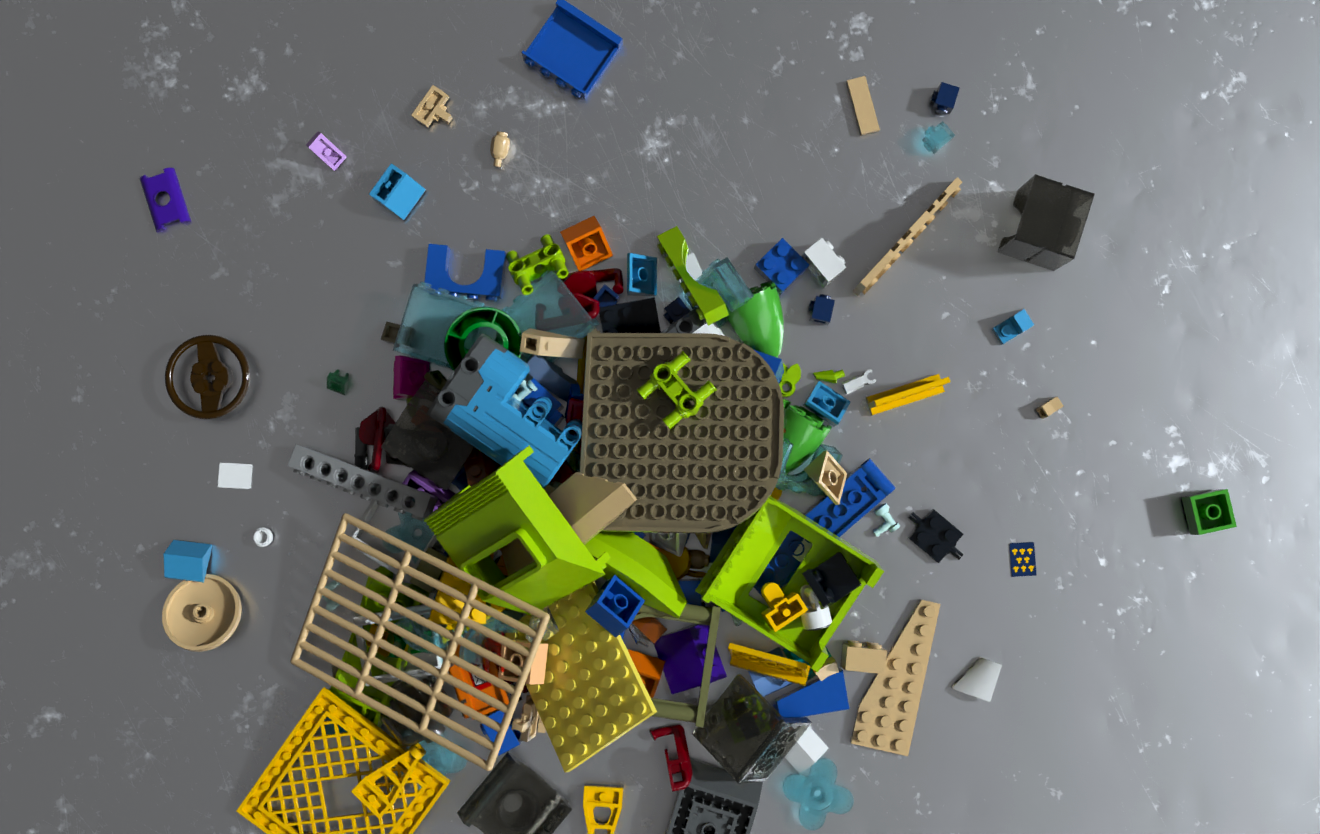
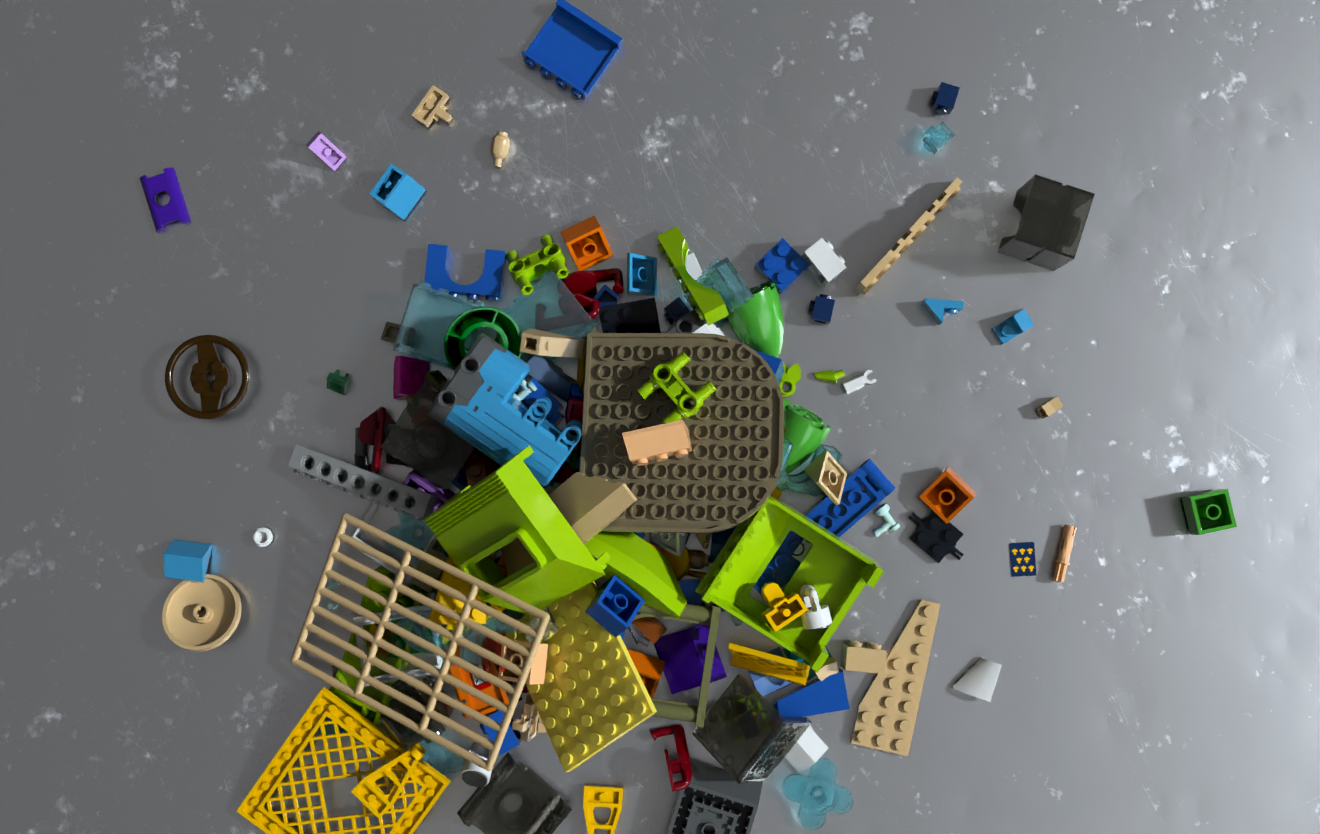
white sticker [218,462,253,489] -> none
black bracket [802,552,861,607] -> none
dark azure slope [803,381,850,426] -> none
tan tile [846,76,880,136] -> none
yellow fence [866,374,950,416] -> none
none -> piece [460,742,492,787]
none -> light nougat slope [622,420,692,466]
none -> orange slope [919,466,976,524]
none -> dark azure slope [922,298,964,325]
none -> light nougat axle [1053,525,1077,583]

